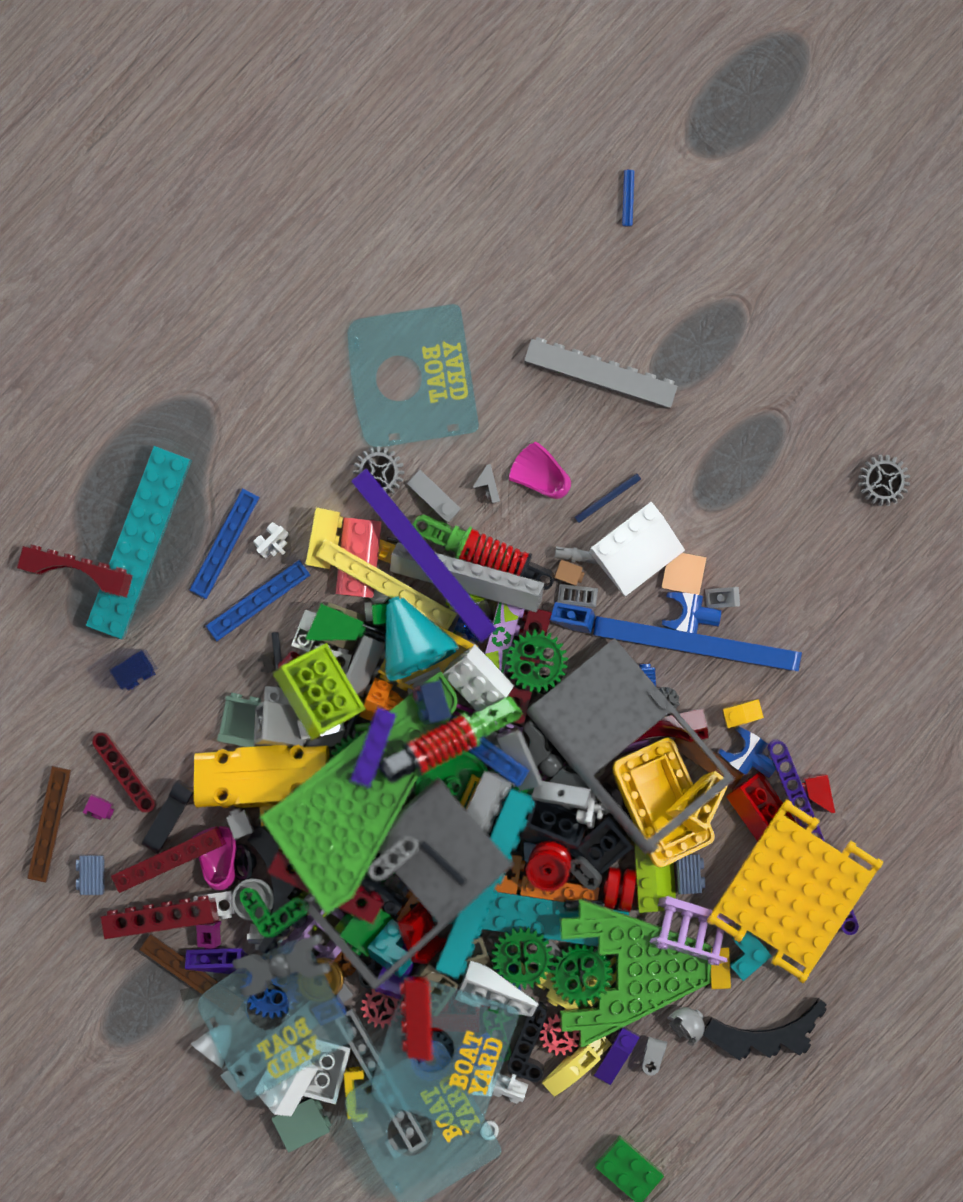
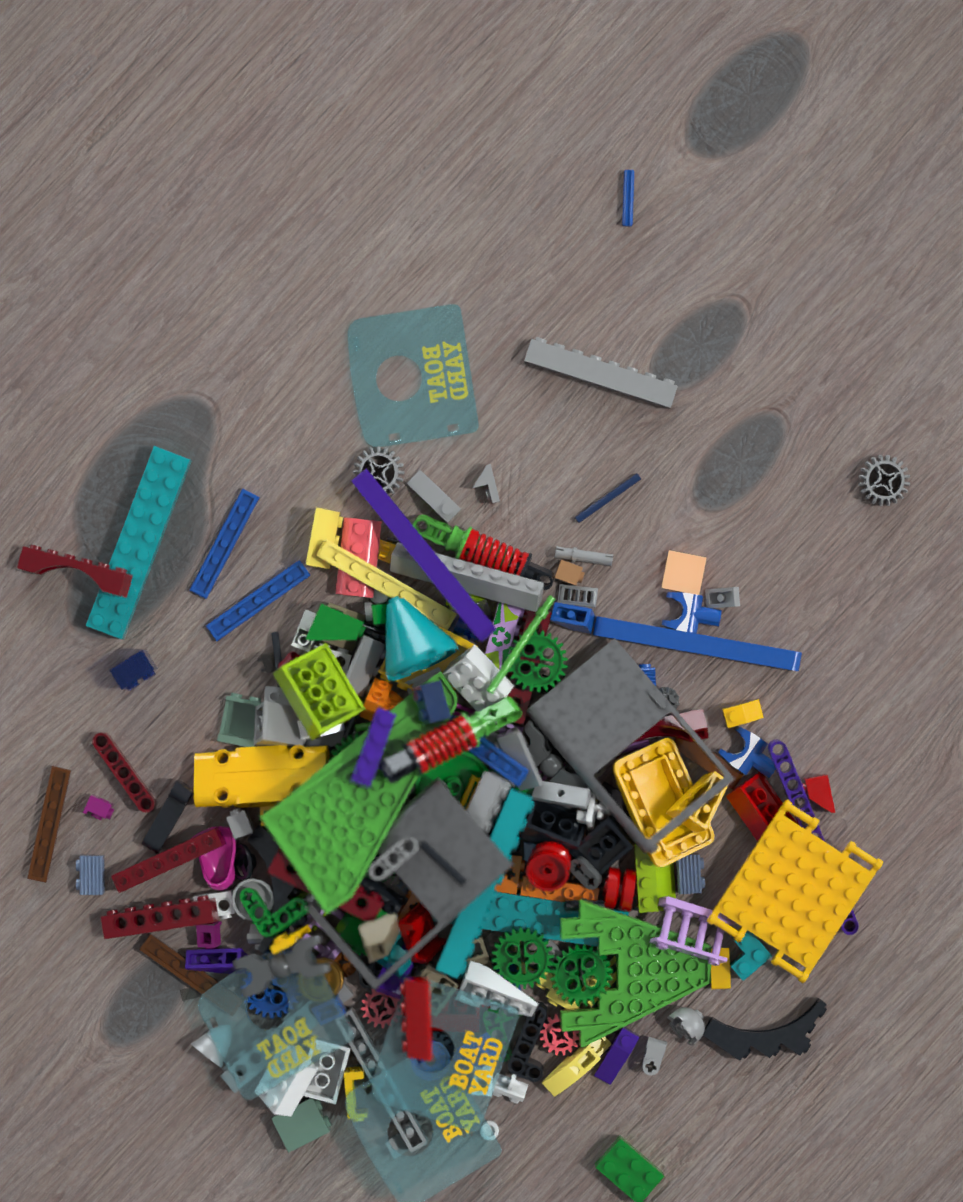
white hips [253,522,290,559] -> none
dark pink hair [509,442,571,499] -> none
white slope [589,502,685,597] -> none
none -> yellow wing [270,924,312,954]
none -> dark tan slope [359,914,400,962]
none -> bright green bar [486,595,556,695]

